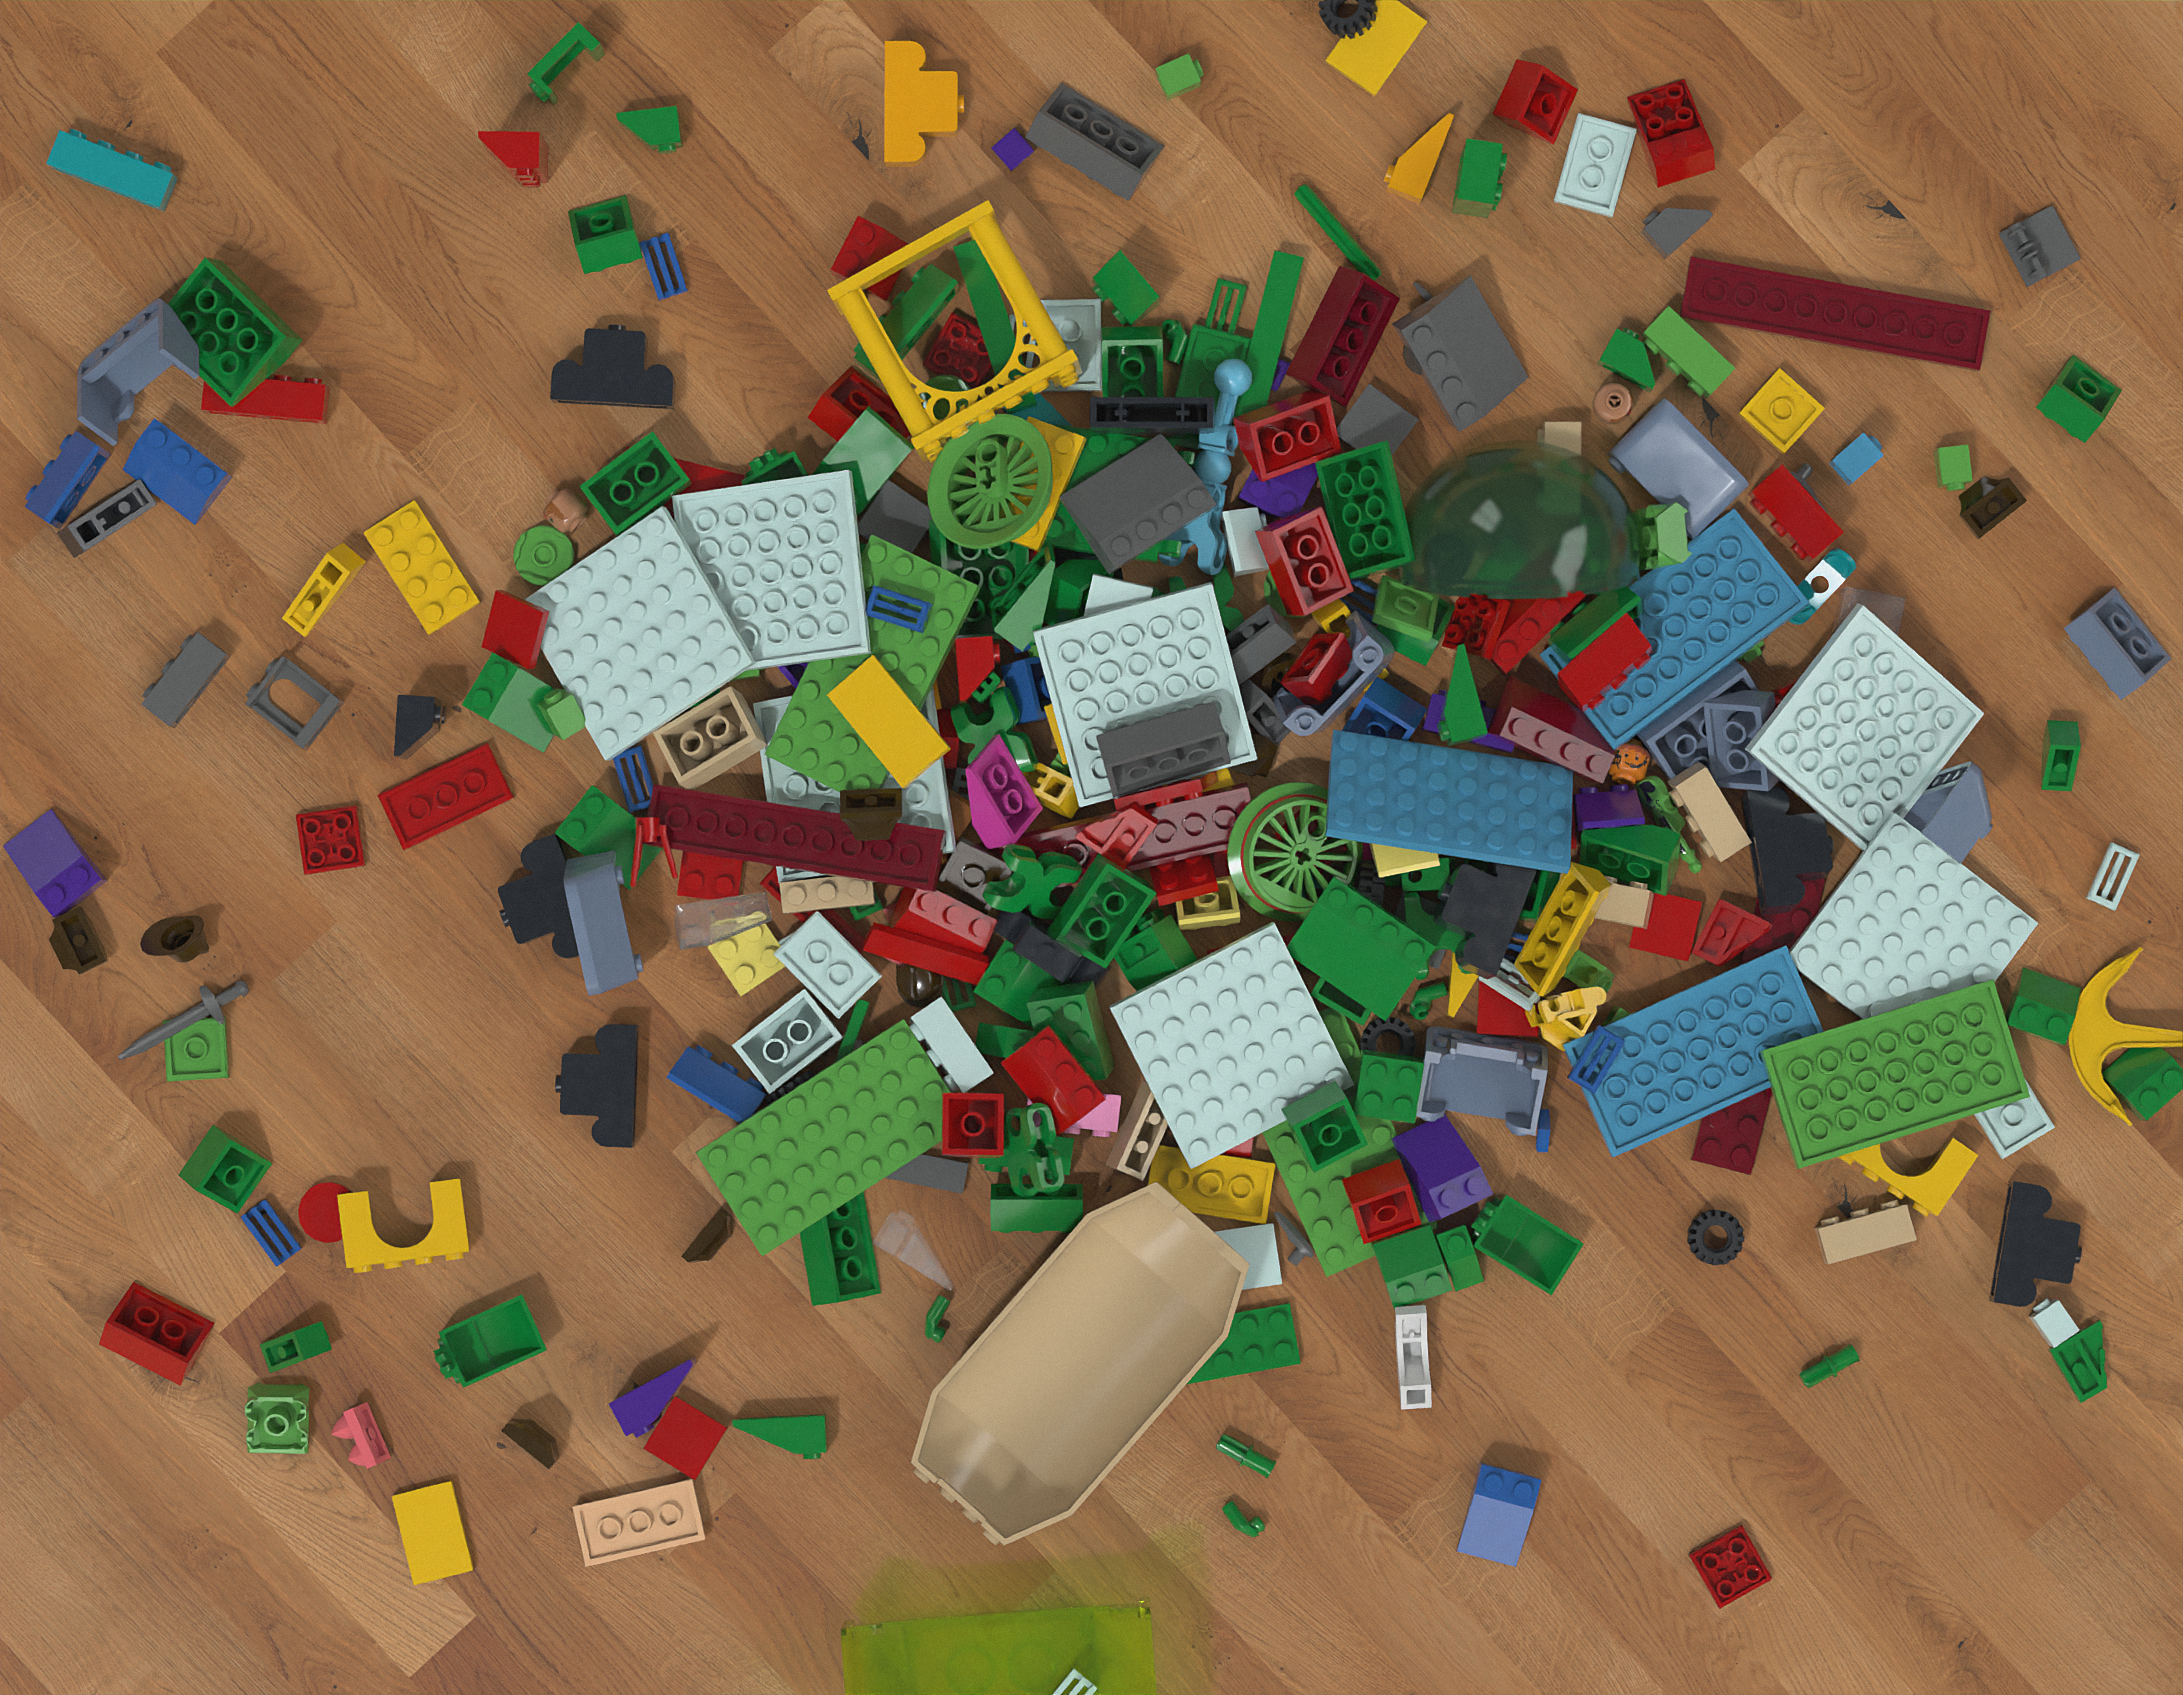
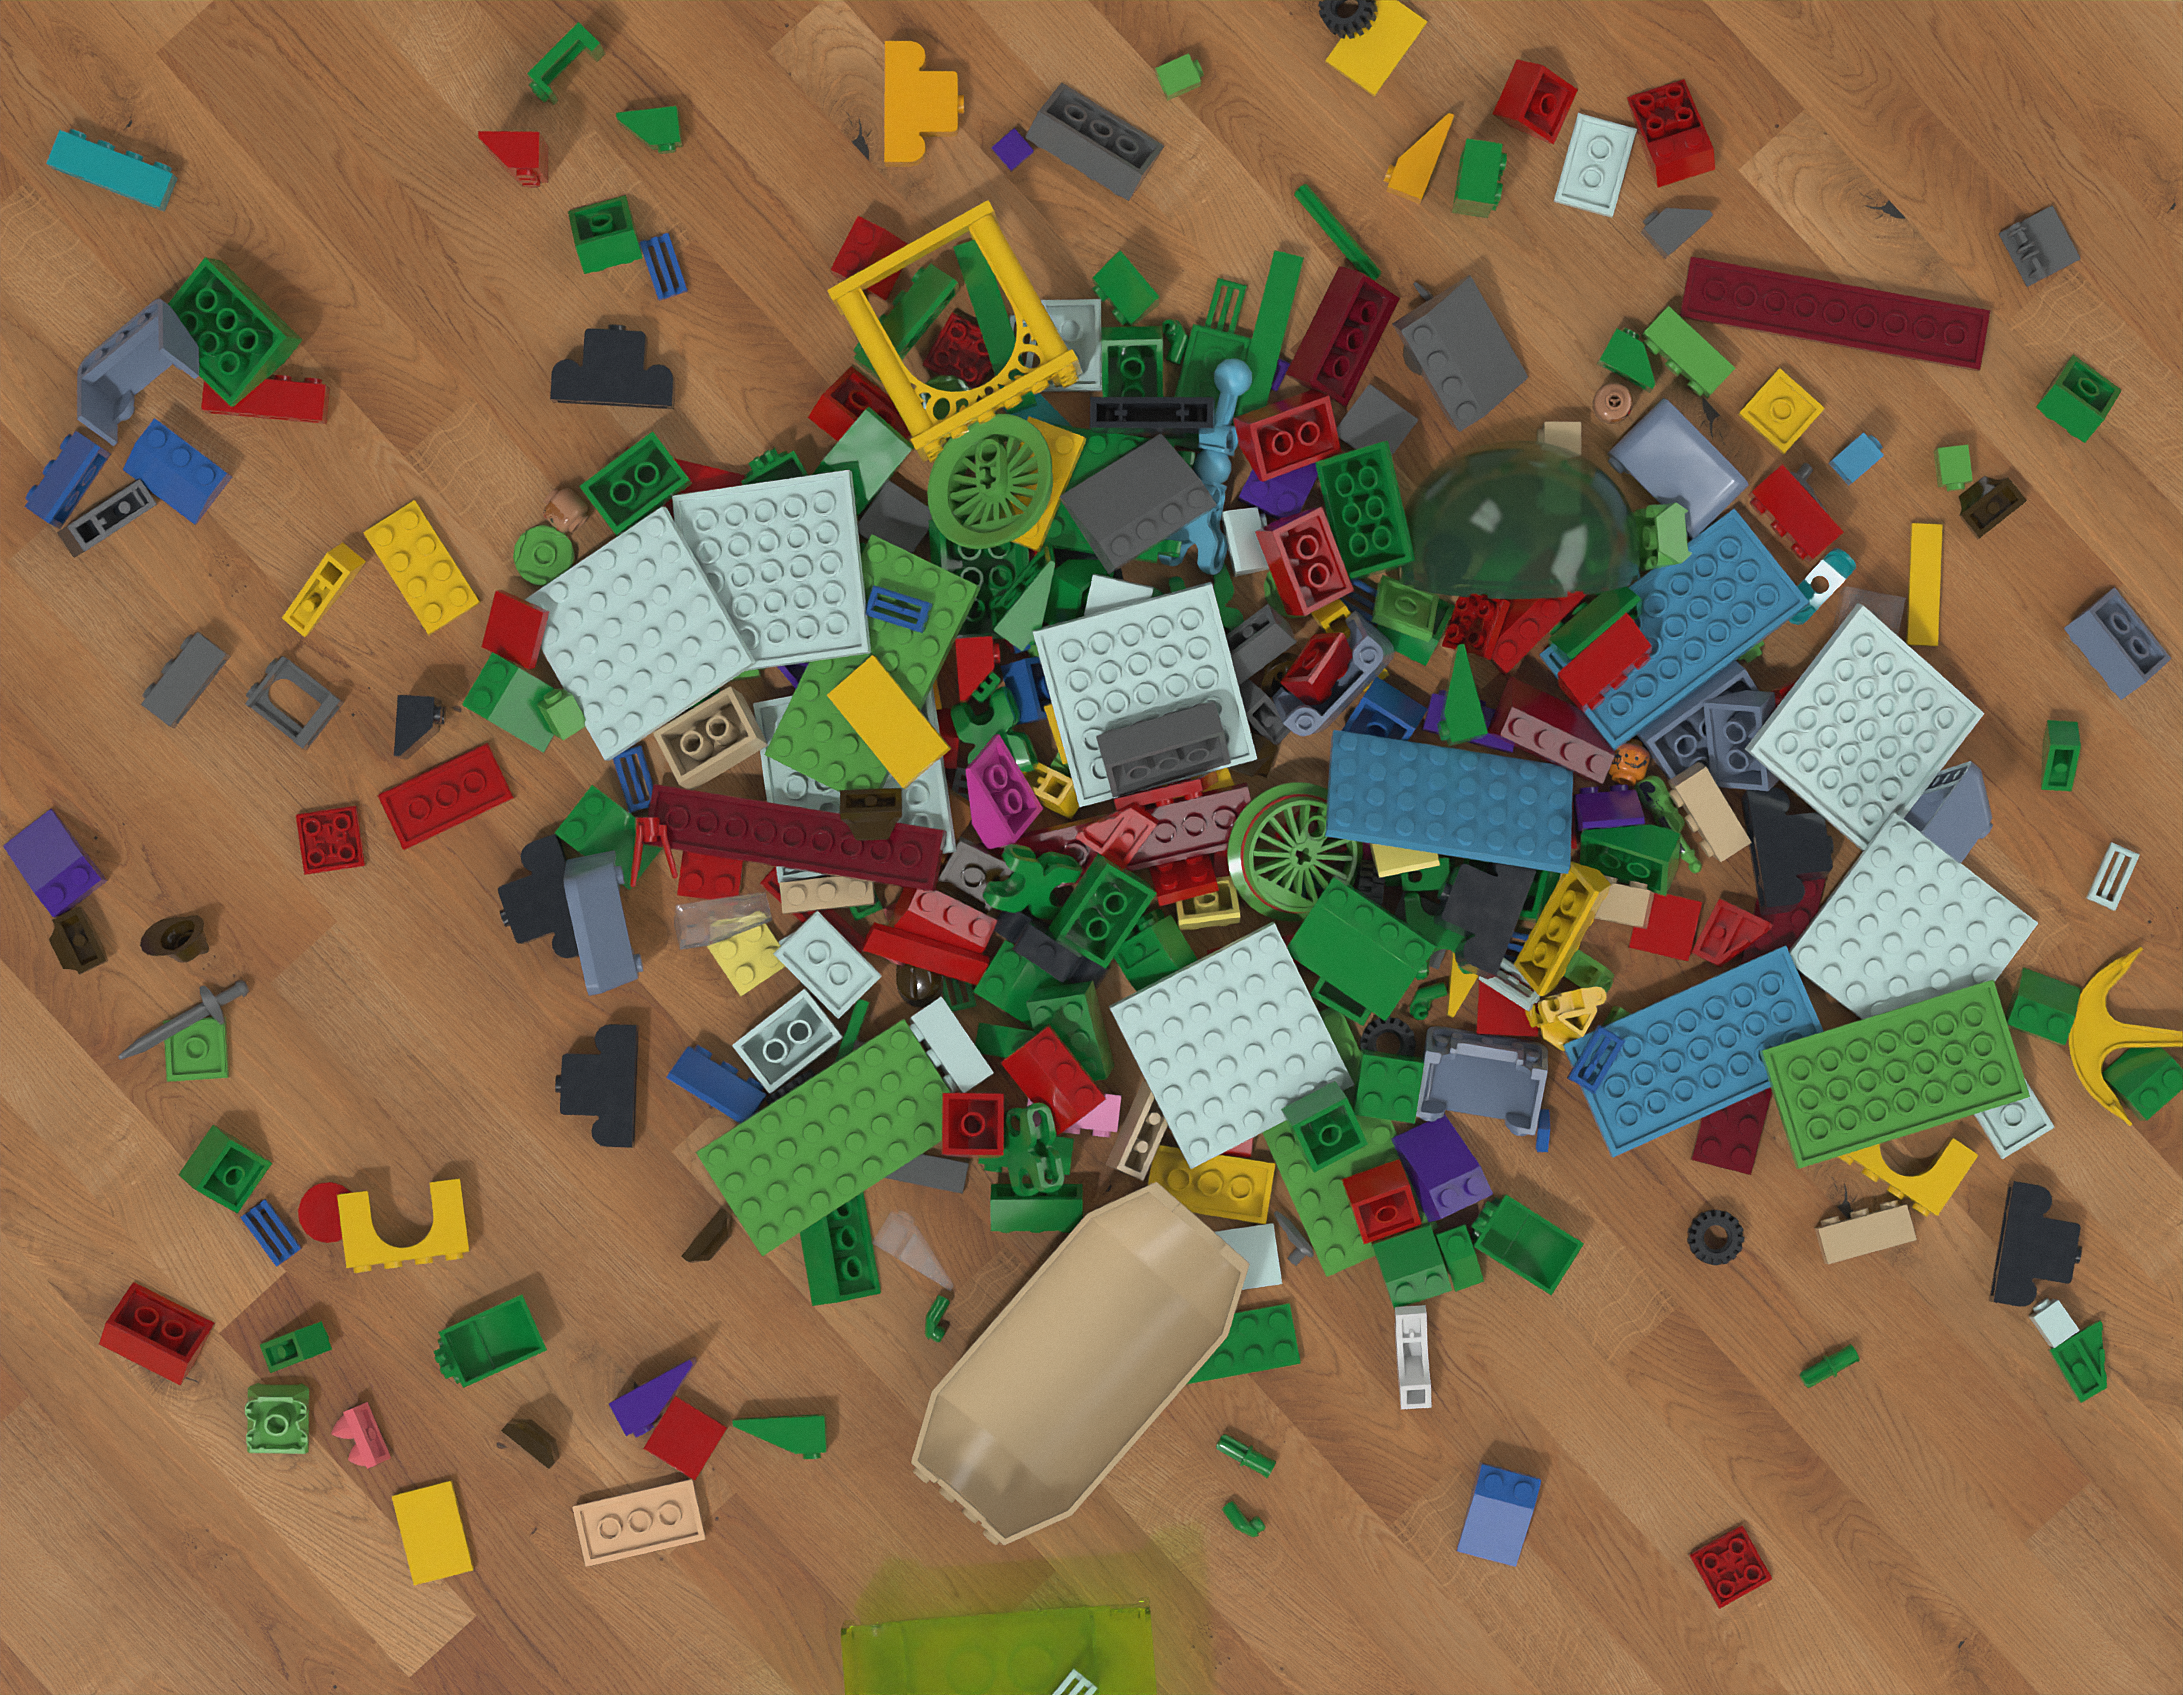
none -> yellow tile [1906,523,1943,647]

